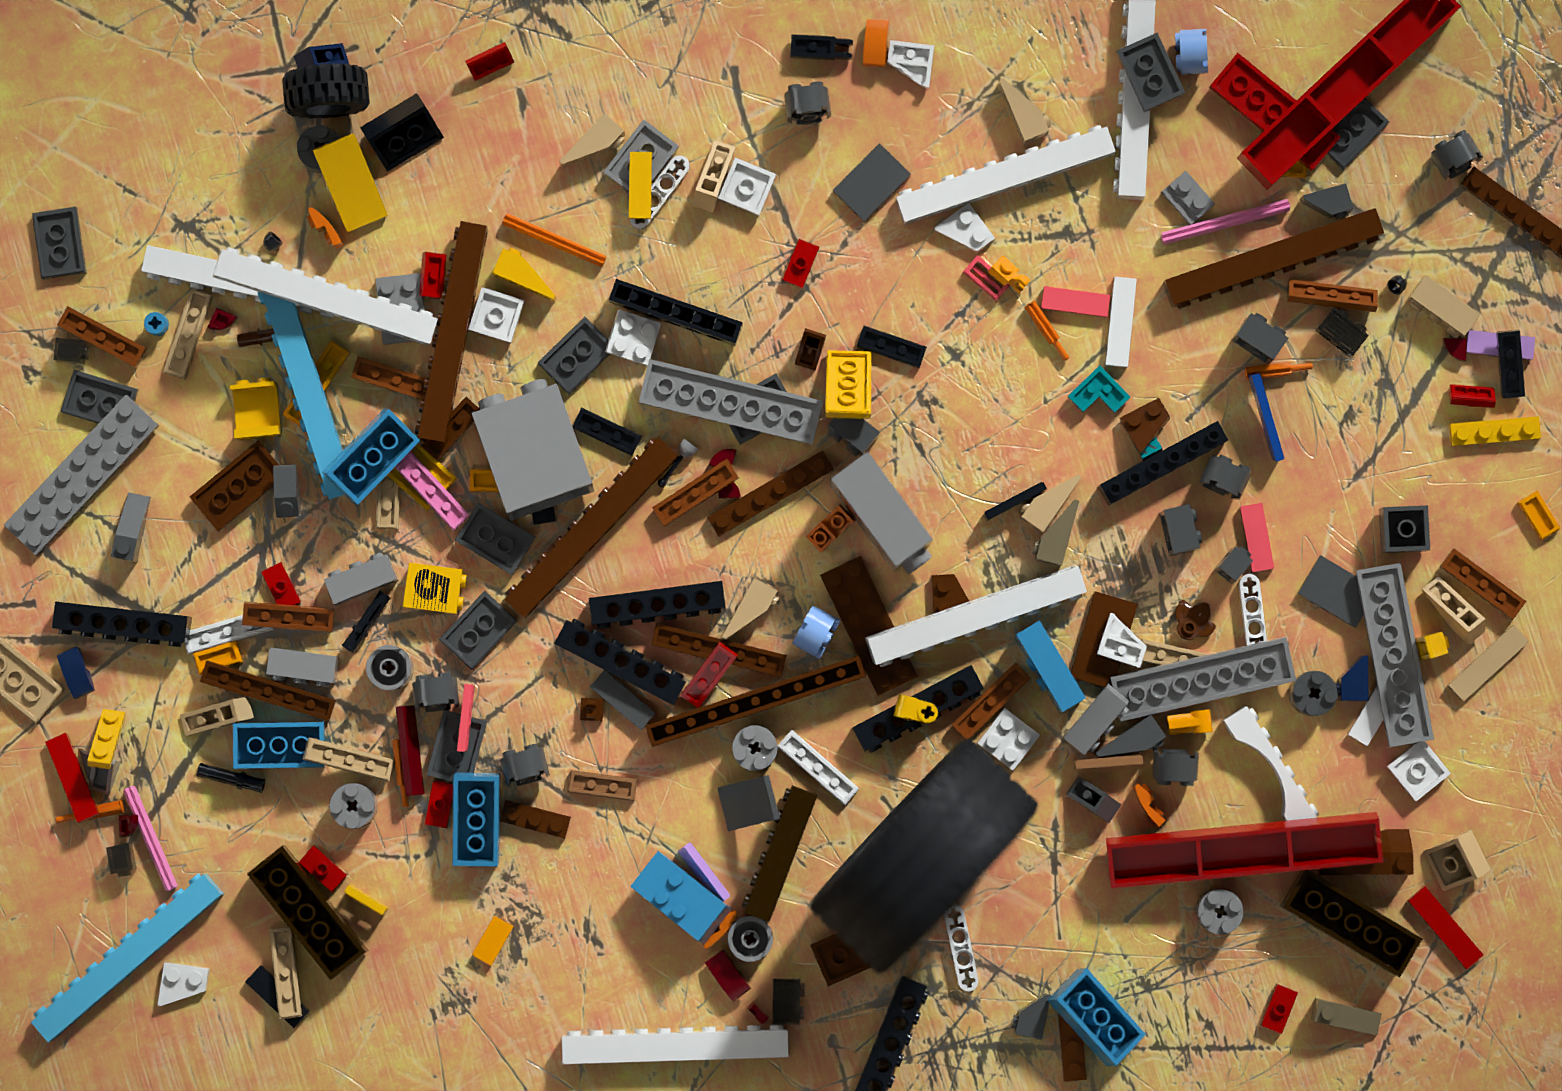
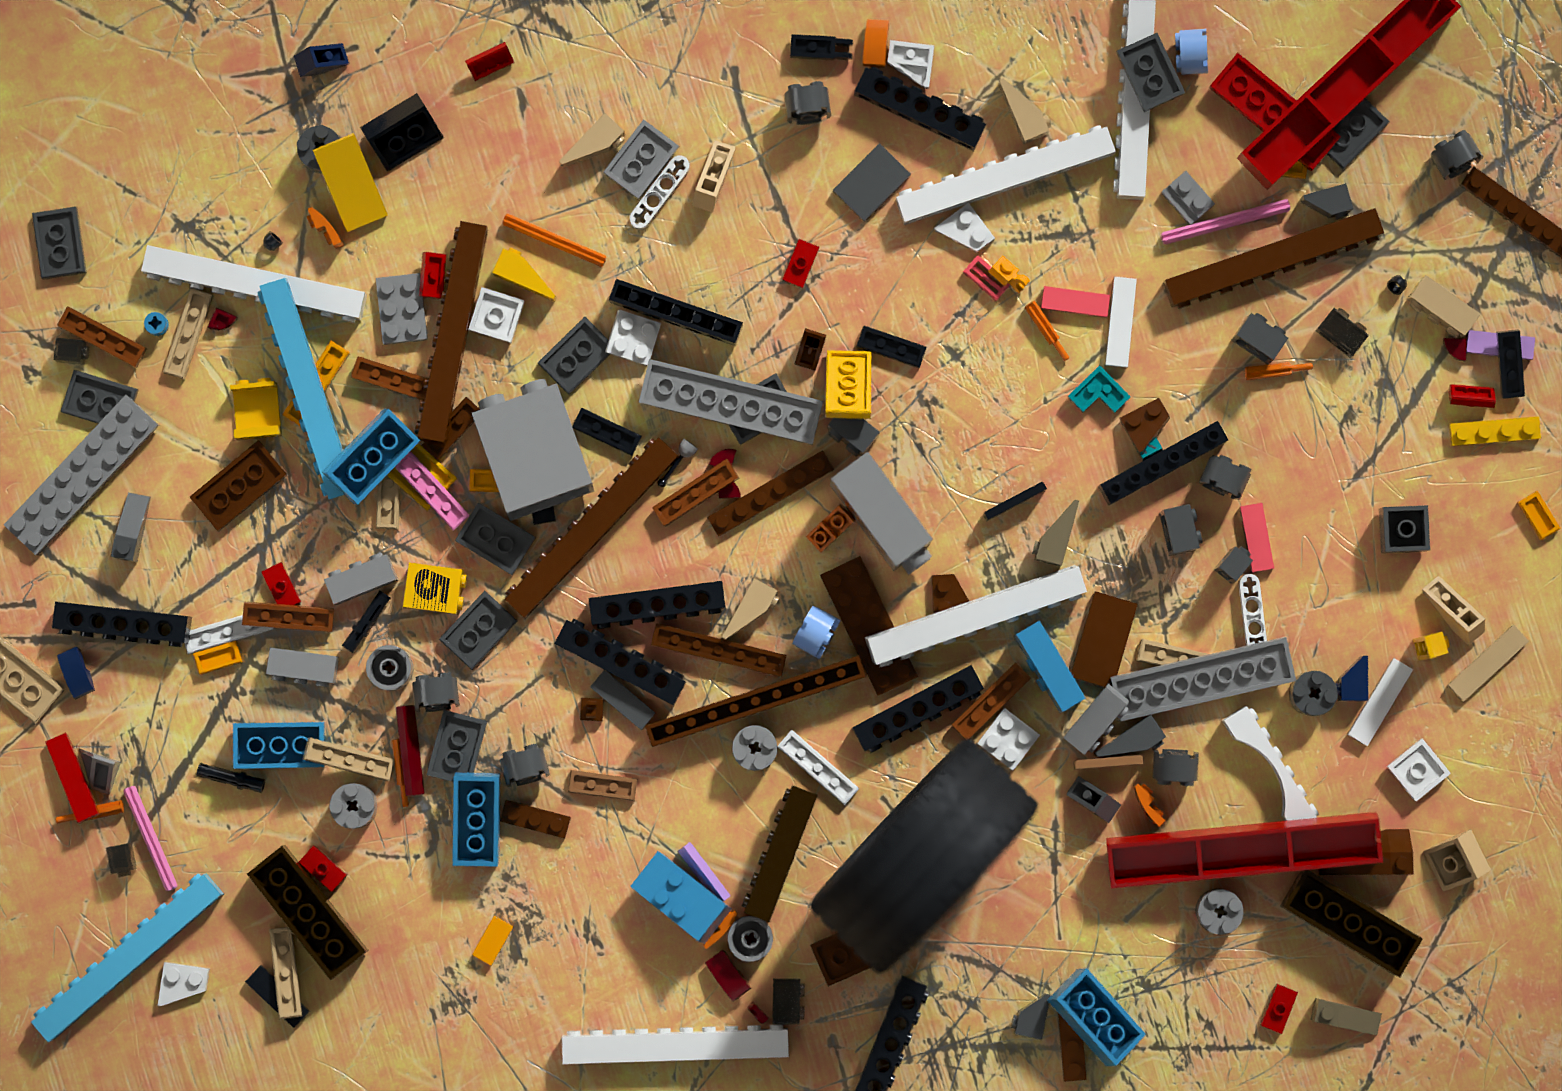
yellow plate [87,709,126,769] -> none
dark red tile [119,815,138,838] -> none
tan slope [180,697,254,736] -> none
reddish brown plate [200,660,336,721] -> none
white brick [212,247,438,346] -> none
reddish brown axle [237,328,274,347] -> none
dark grey slope [273,464,301,518] -> none
black tyre [282,63,370,119] -> none
yellow tile [344,884,389,915] -> none
red plate [425,780,453,829] -> none
coral tile [457,684,475,752] -> none
yellow tile [629,152,652,219] -> none
red plate [680,642,737,708] -> none
dark grey tile [717,775,780,831] -> none
white plate [718,158,776,216] -> none
yellow piece [893,694,938,723] -> none
white beam [944,905,978,991] -> none
tan slope [1020,475,1081,533] -> none
white wing [1097,613,1147,668] -> none
light orange piece [1167,709,1213,735] -> none
reddish brown plate [1175,600,1216,640] -> none
blue tile [1248,373,1284,462] -> none
dark orange plate [1287,279,1378,312] -> none
dark grey tile [1297,555,1363,628] -> none
light grey plate [1355,563,1434,747] -> none
red tile [1407,886,1484,969] -> none
dark orange plate [1440,548,1527,620] -> none
none -> black brick [854,67,986,151]

